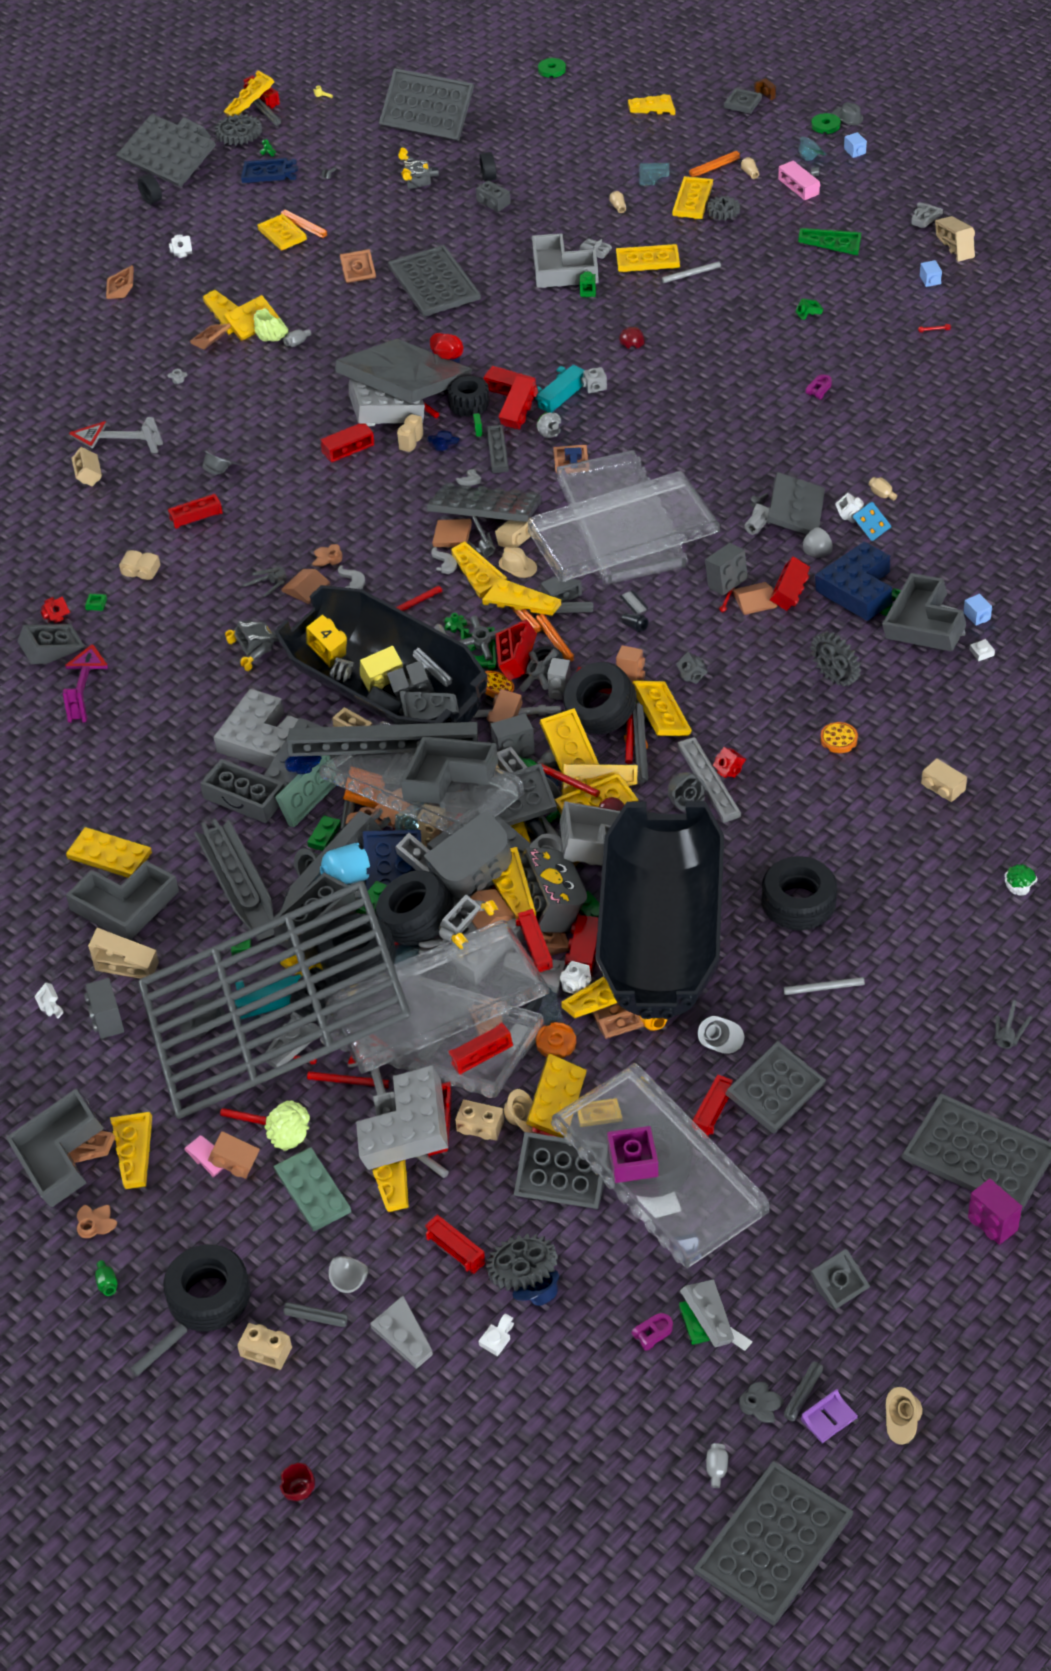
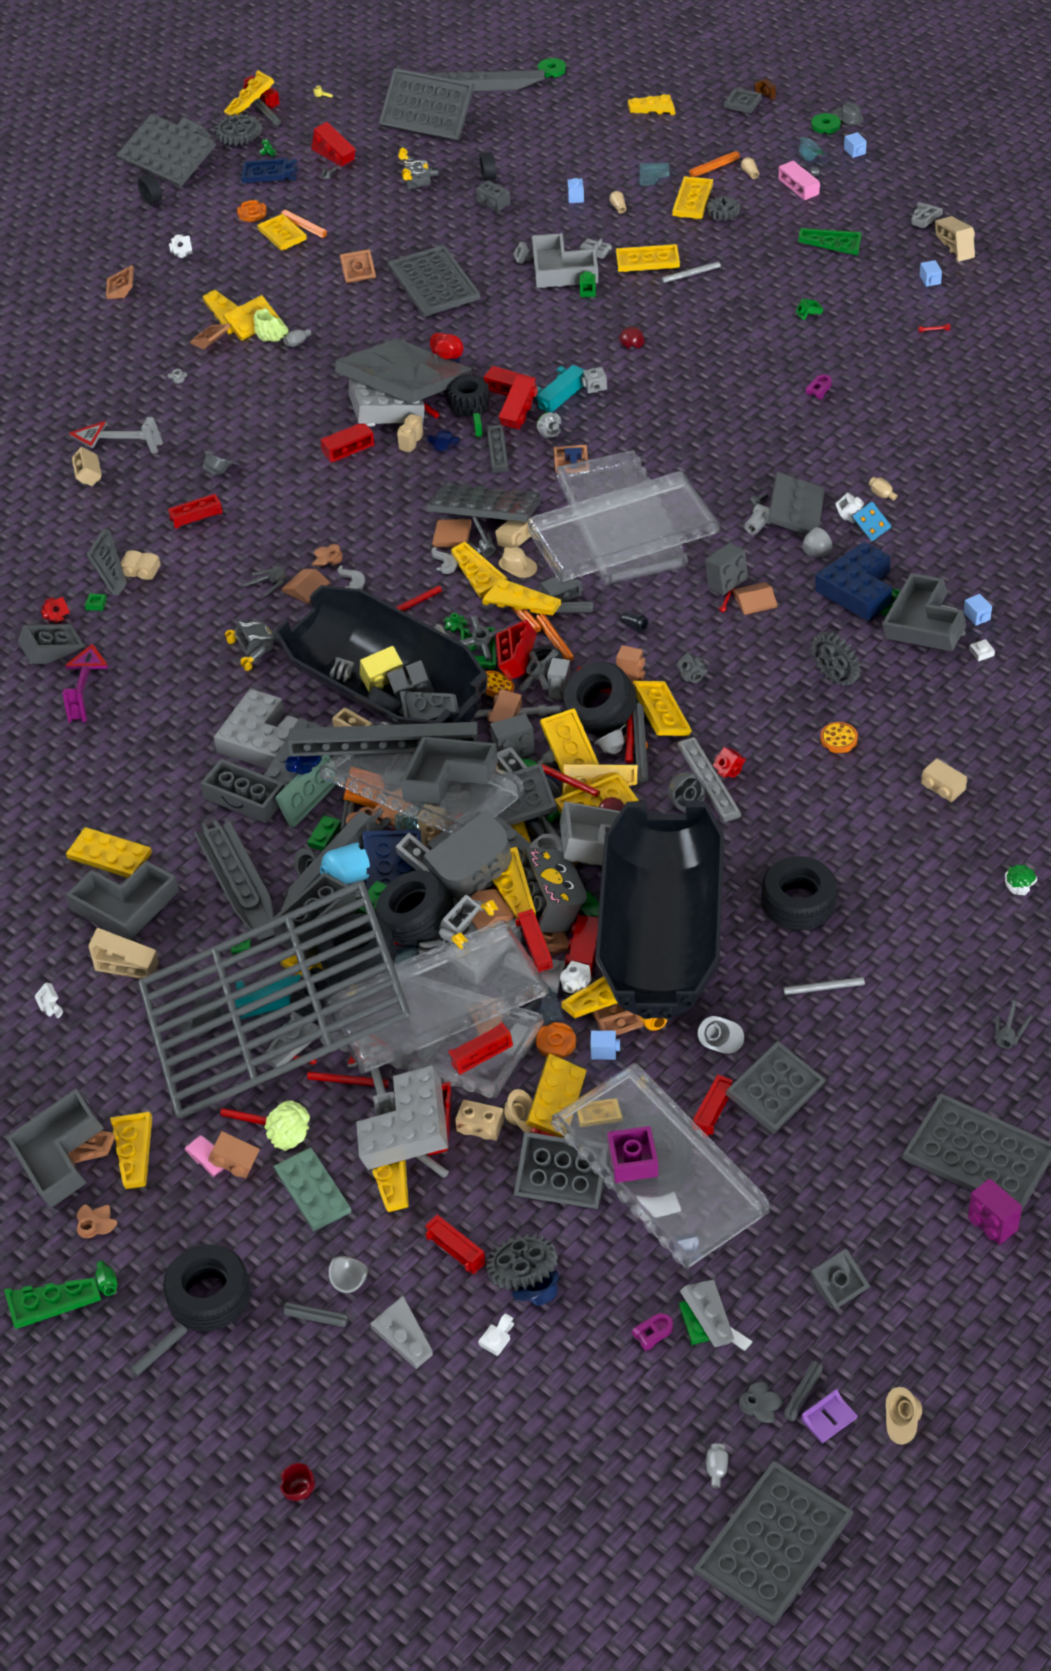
dark grey brick [84,978,124,1039] -> none
tan brick [237,1323,292,1370] -> none
yellow brick [306,615,347,667] -> none
dark grey axle [413,648,453,687] -> none
light grey piece [456,469,481,486] -> none
sticker [620,590,649,614] -> none
red brick [769,556,810,611] -> none
none -> green wing [4,1278,101,1329]
none -> dark grey wing [87,528,127,596]
none -> orange tile [237,200,267,222]
none -> red wedge [311,122,356,167]
none -> dark grey hinge [422,70,544,92]
none -> light grey tile [514,242,533,264]
none -> light blue brick [567,178,584,203]
none -> light blue brick [591,1031,620,1060]
none -> light grey piece [594,724,626,754]

